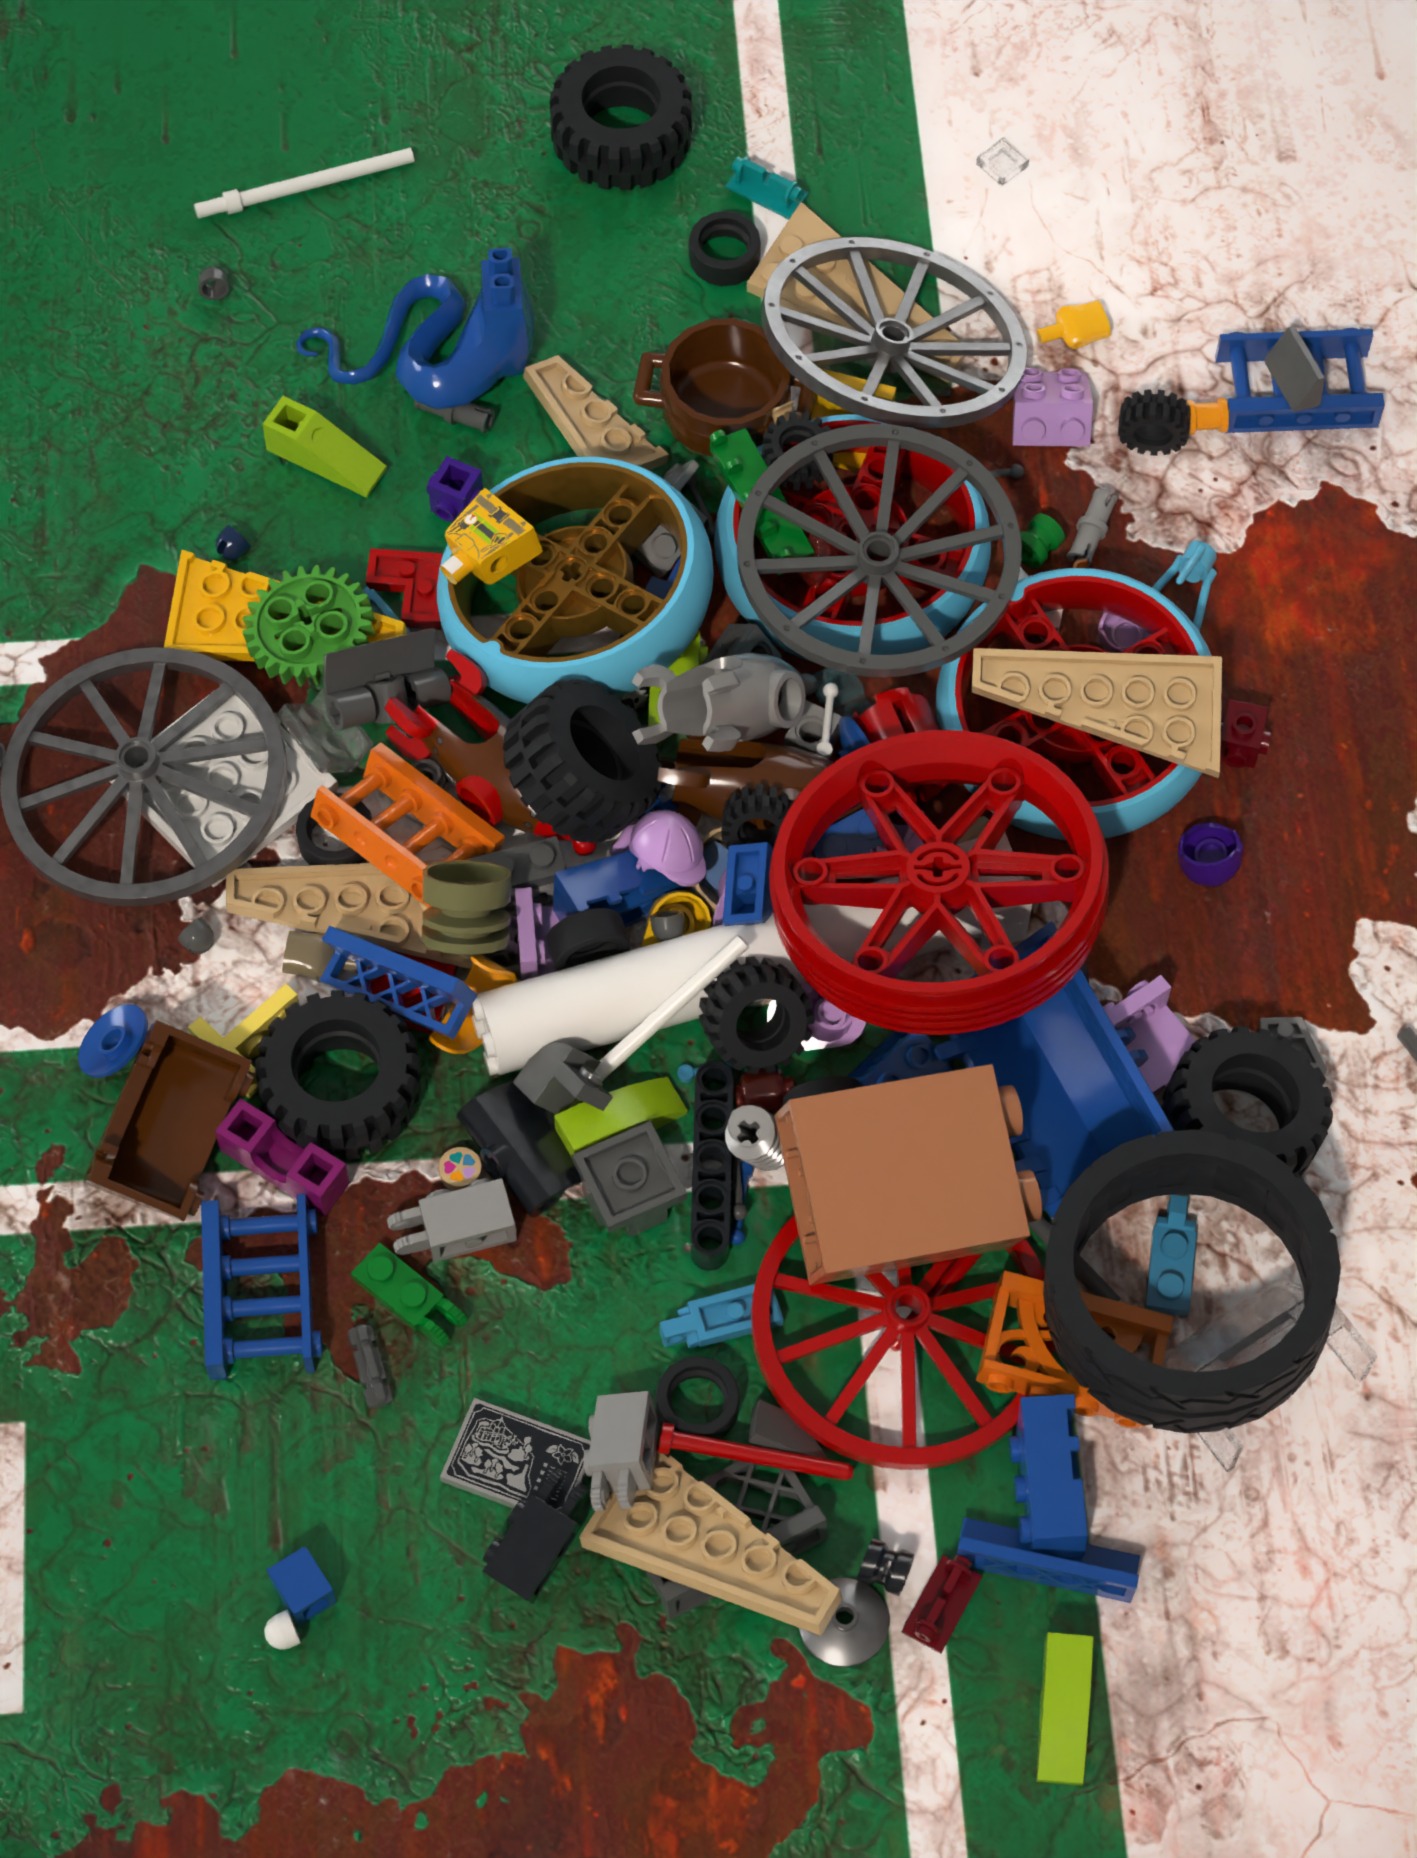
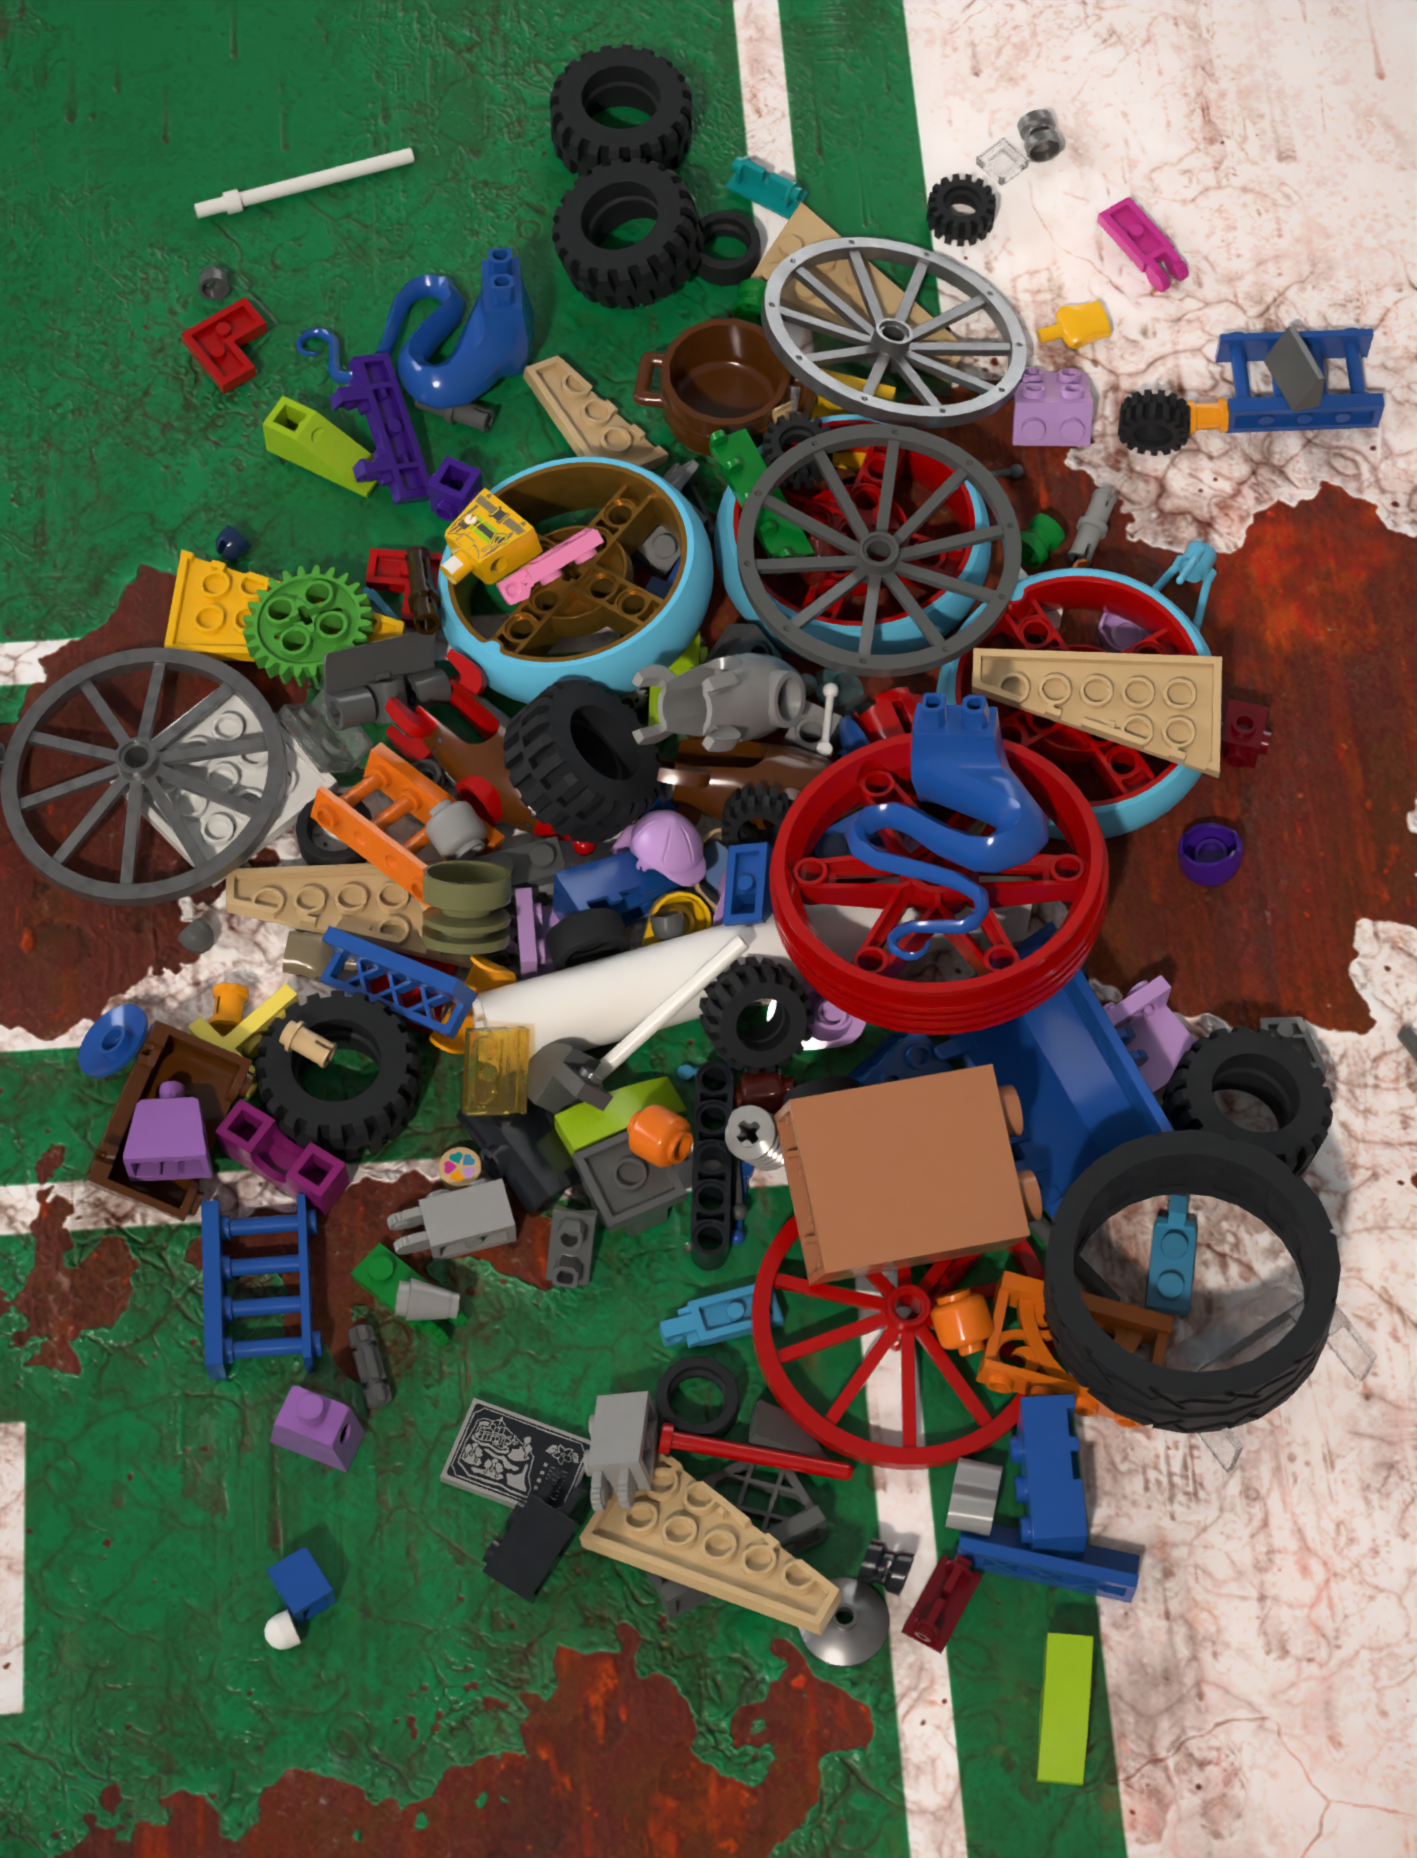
none -> medium lavender torso [123,1081,212,1182]
none -> red plate [181,297,267,394]
none -> light orange bush [208,983,250,1036]
none -> medium lavender torso [270,1385,365,1473]
none -> tan pin [279,1020,337,1068]
none -> dark purple hinge [329,353,430,505]
none -> light grey cone [394,1278,460,1321]
none -> dark brown pin [405,545,441,635]
none -> light grey head [425,799,487,860]
none -> clear yellow plate [462,1026,530,1116]
none -> bright pink hinge [496,527,604,606]
none -> dark grey hips [546,1205,598,1288]
none -> black tyre [551,158,705,309]
none -> orange head [627,1104,693,1168]
none -> green wheel [732,278,767,326]
none -> blue hips [844,693,1049,961]
none -> black tyre [927,173,996,247]
none -> orange head [930,1287,994,1356]
none -> light grey axle [945,1457,1003,1537]
none -> flat silver wheel [1017,109,1063,163]
none -> dark pink hinge [1097,197,1189,293]

